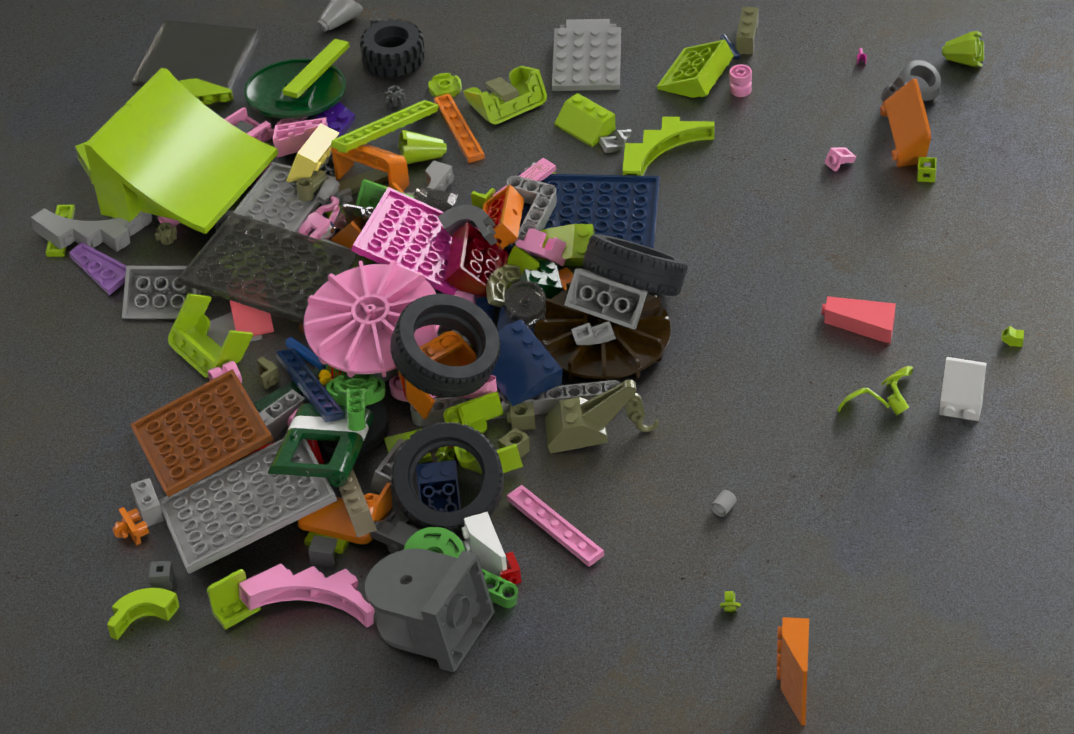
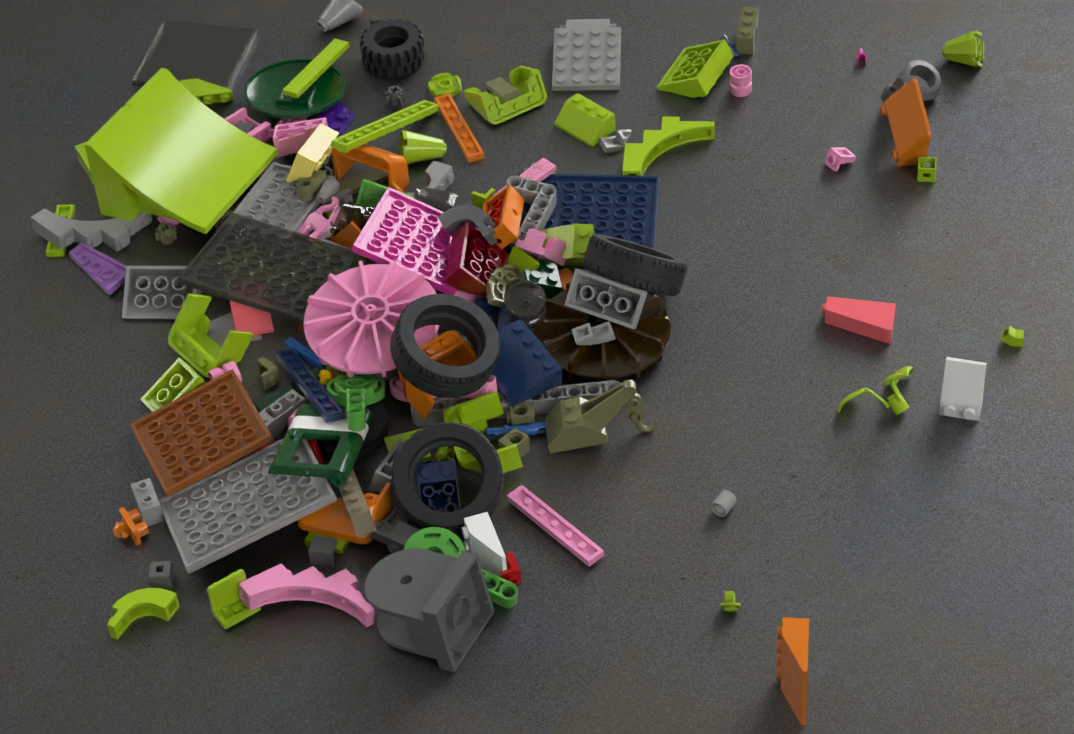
none -> lime slope [140,357,207,412]
none -> blue pin [486,421,546,441]

